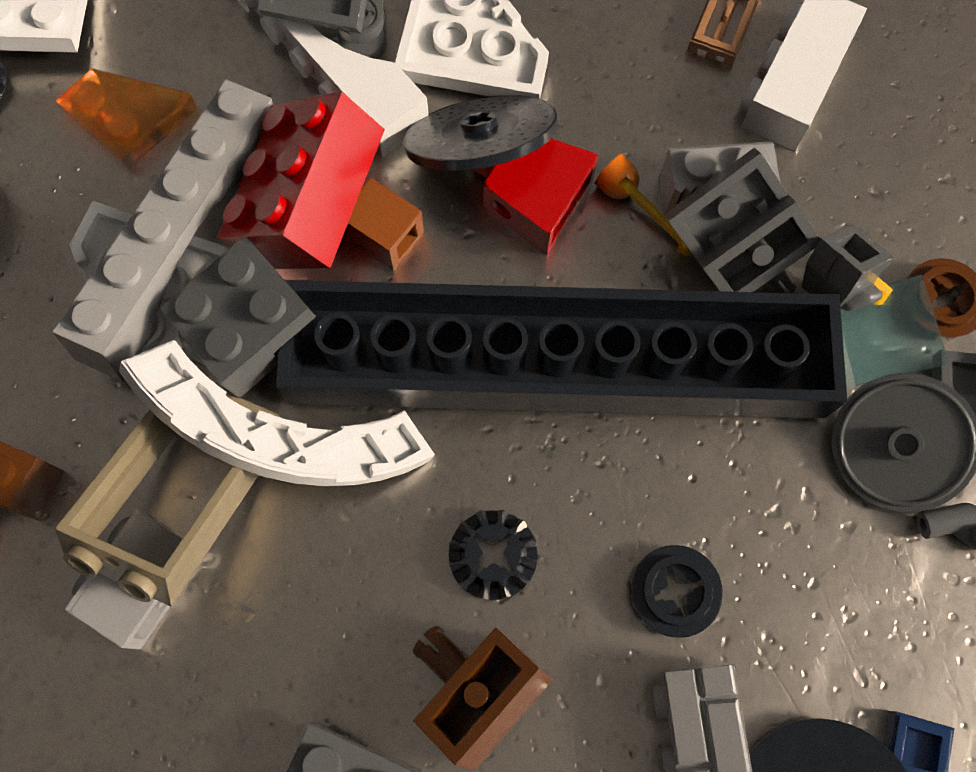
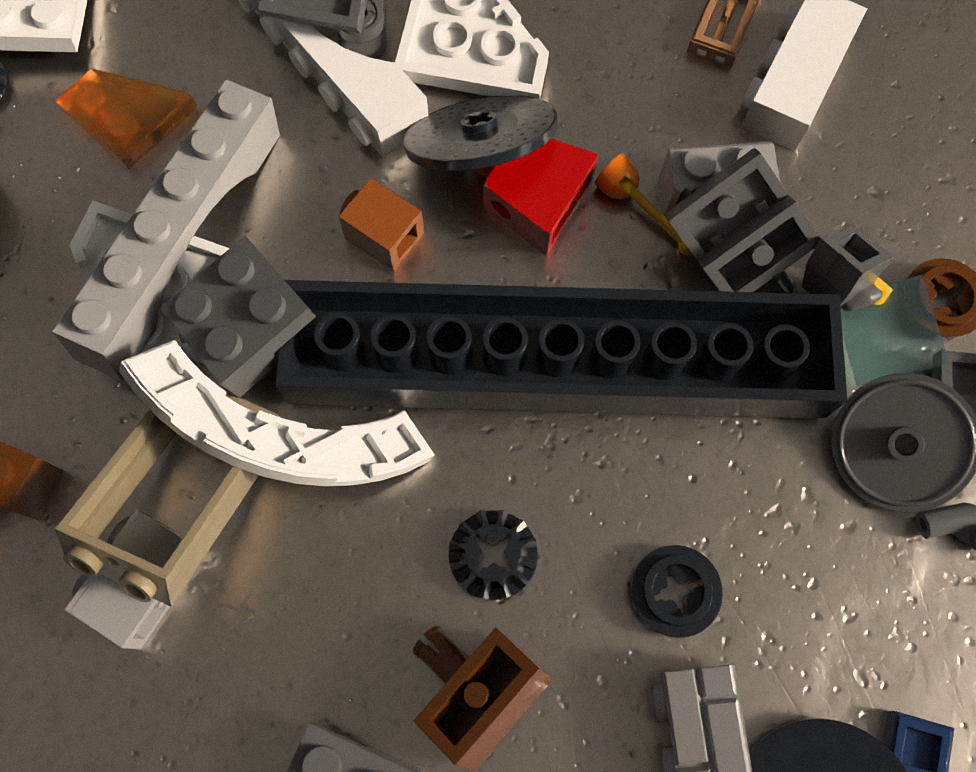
red brick [217,91,385,269] -> none

